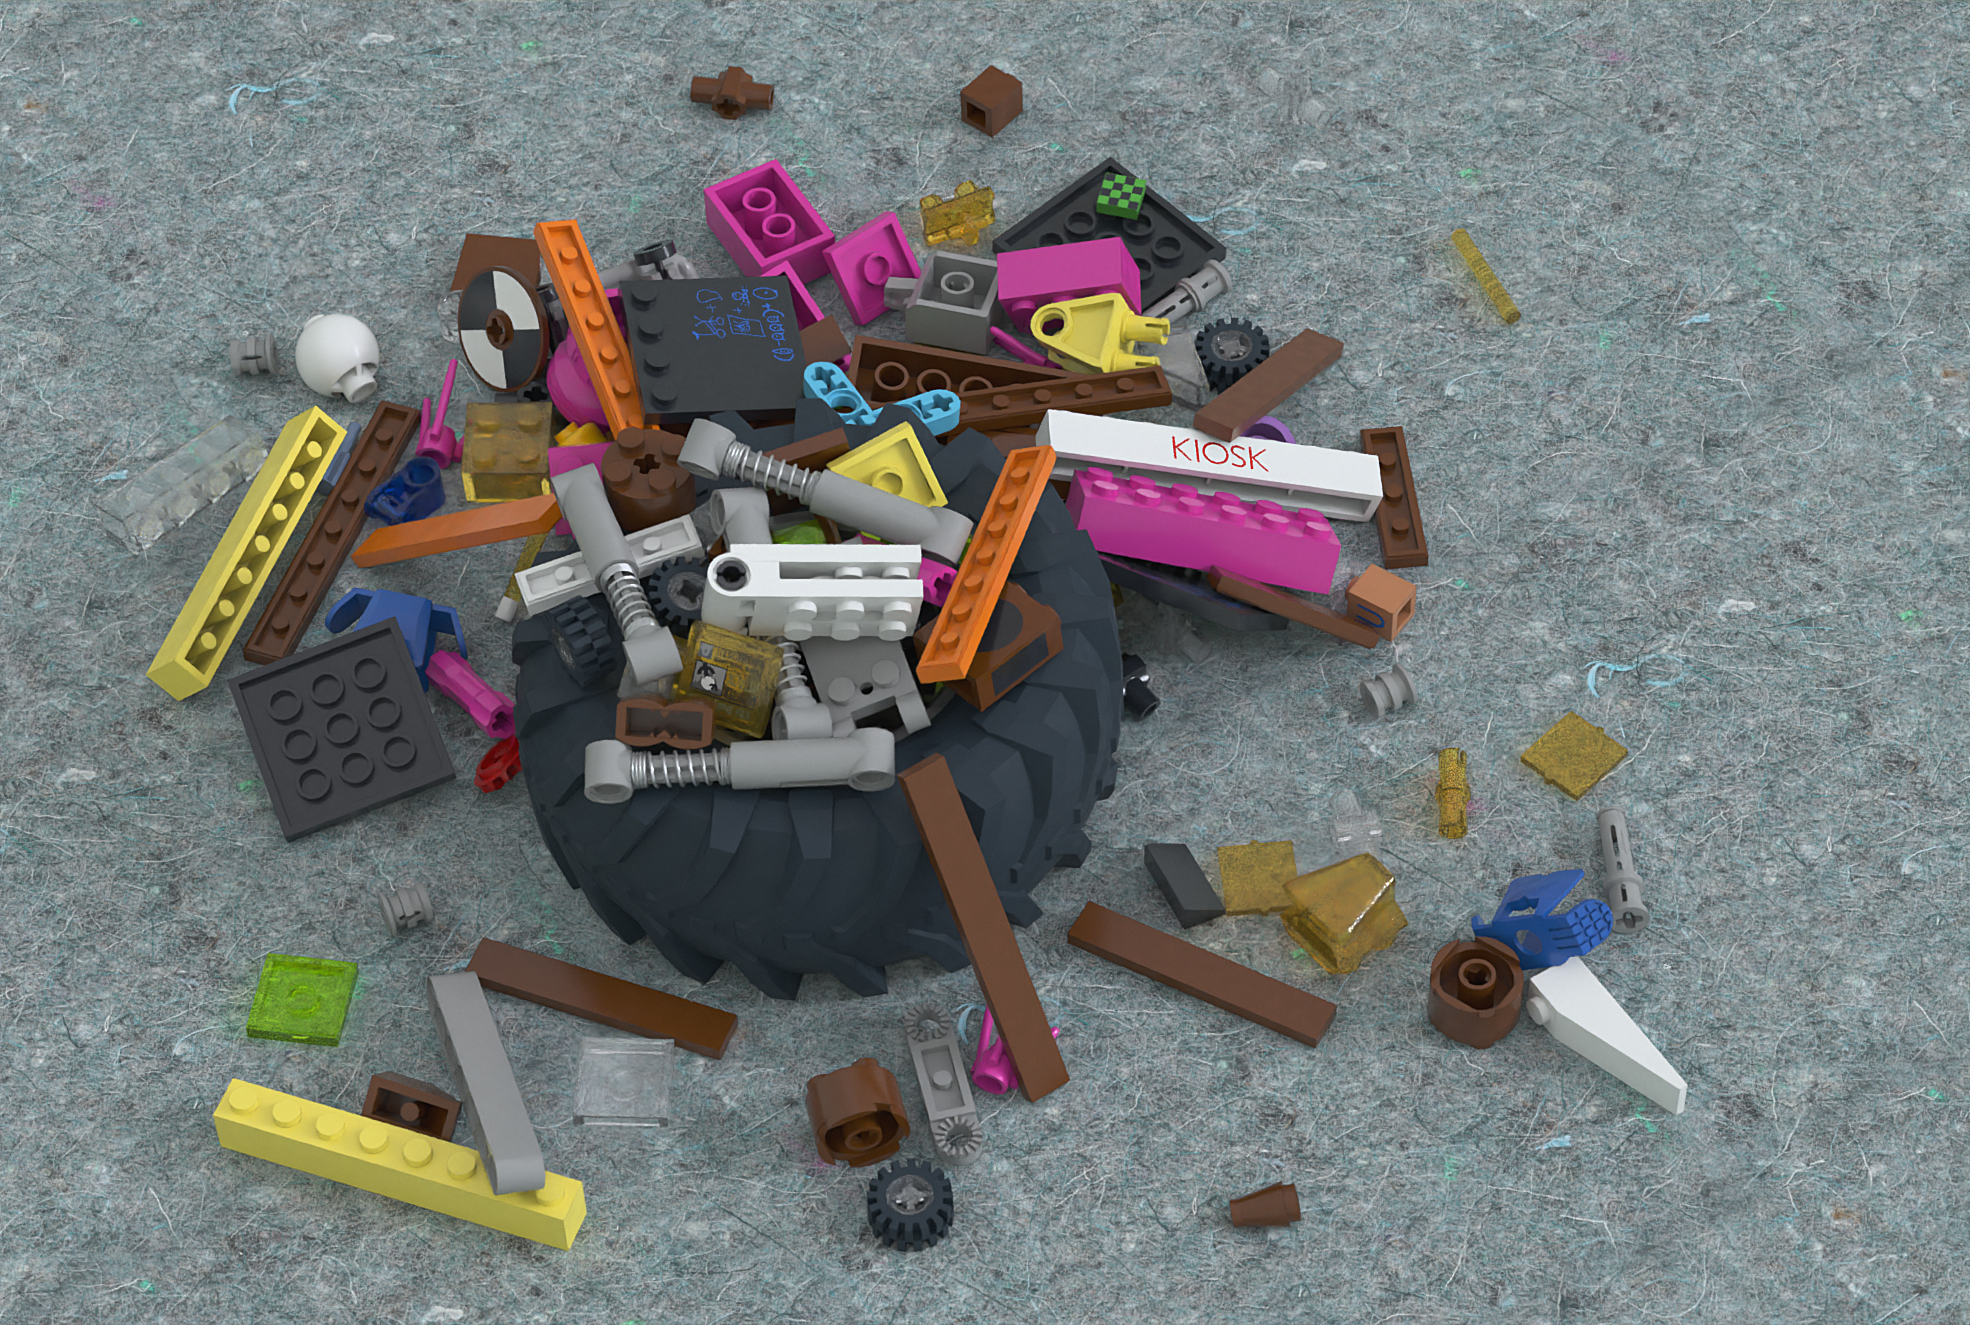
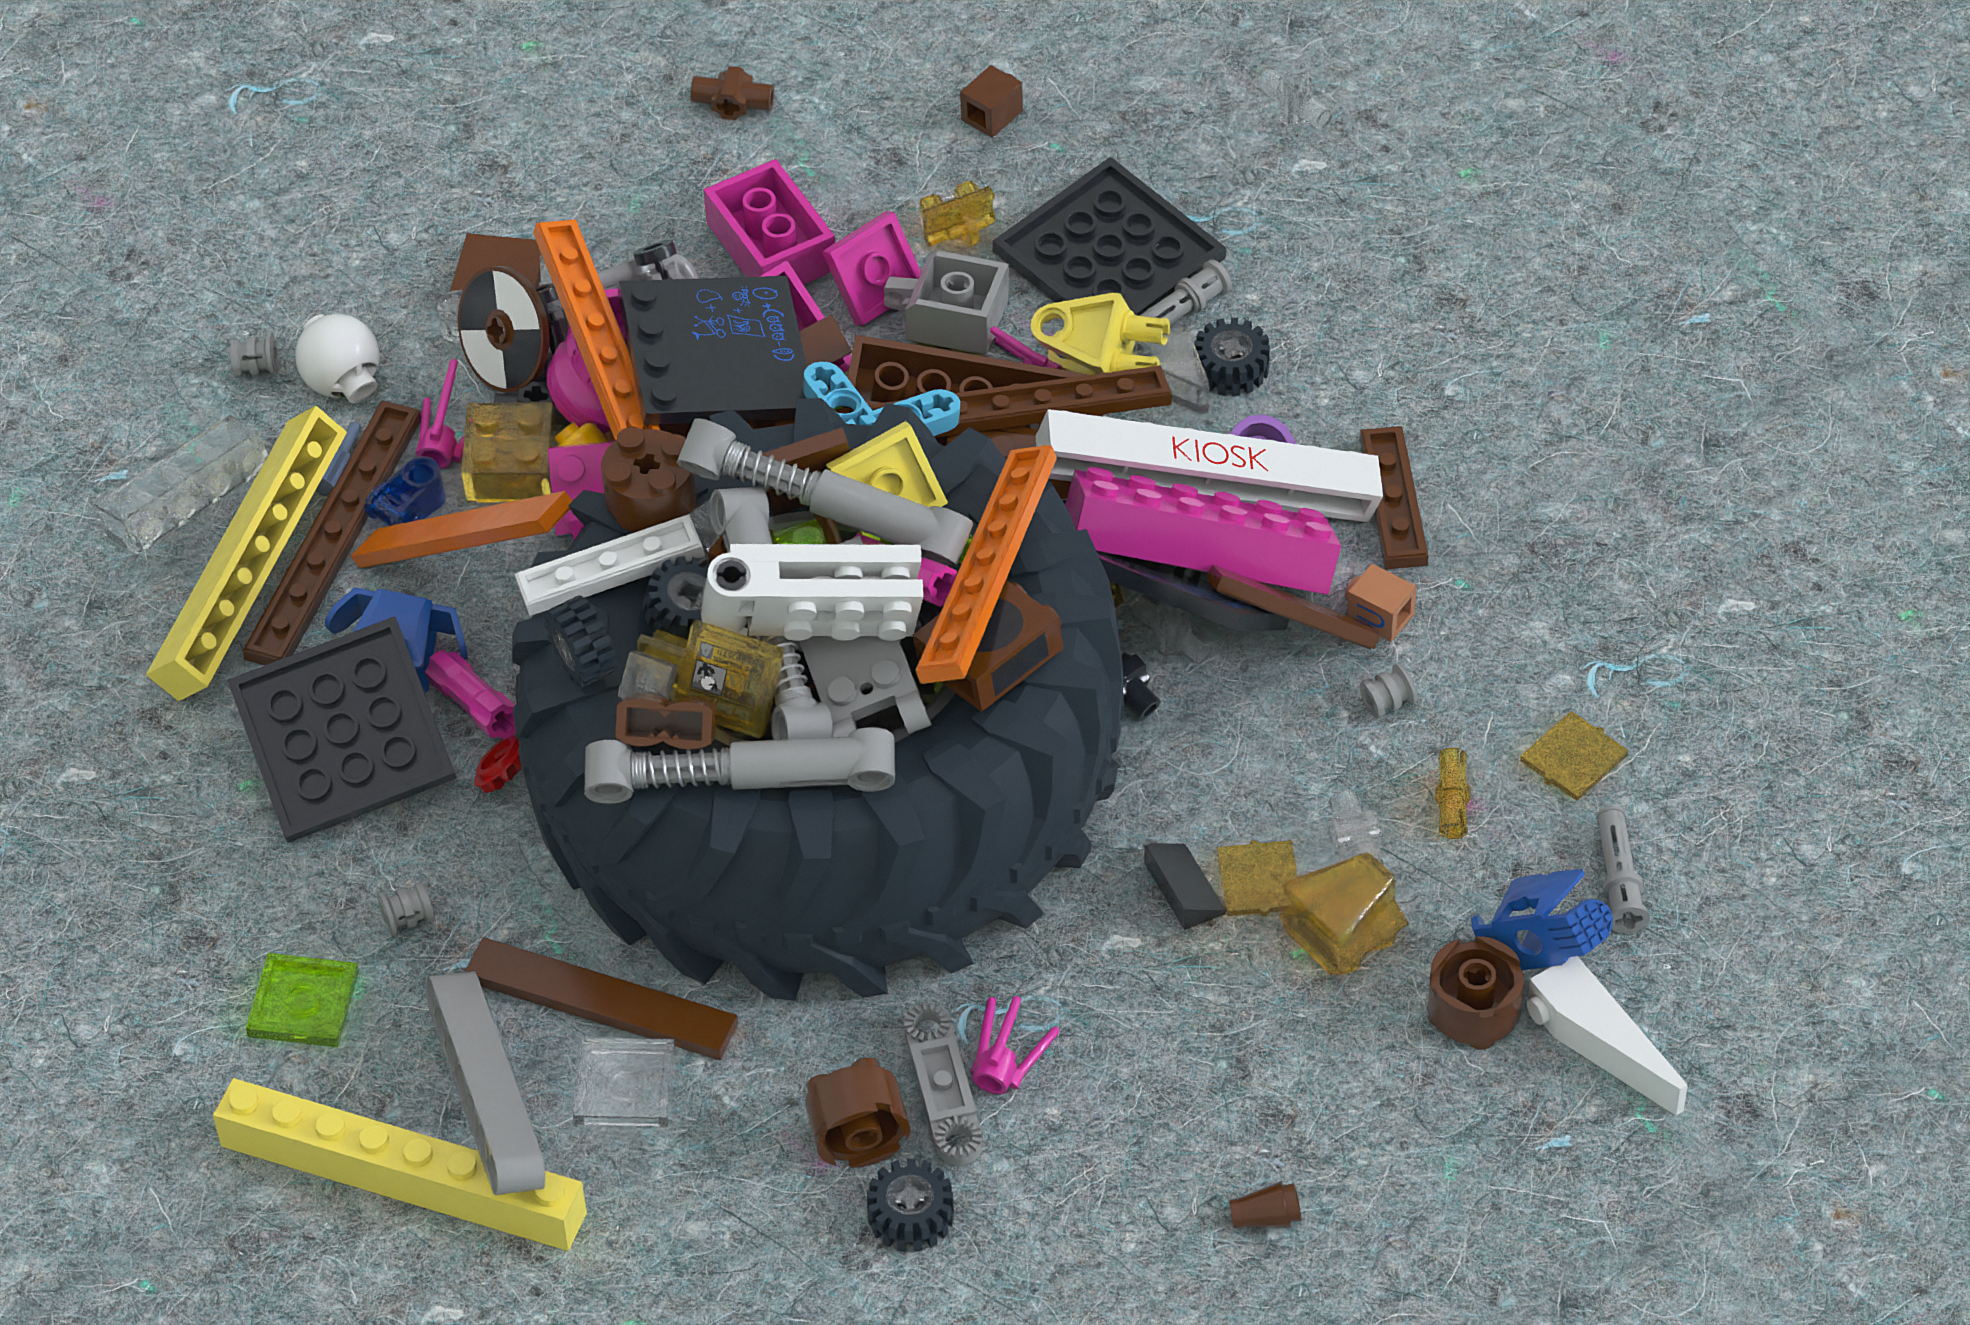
reddish brown slope [361,1071,463,1143] -> none
clear yellow bar [495,533,548,623] -> none
light grey piece [550,462,683,687] -> none
reddish brown tile [896,753,1070,1103] -> none
dark pink brick [997,237,1142,335] -> none
reddish brown tile [1067,901,1337,1049] -> none
bright green tile [1096,172,1146,220] -> none
reddish brown tile [1192,328,1344,443] -> none
clear yellow bar [1451,228,1521,324] -> none

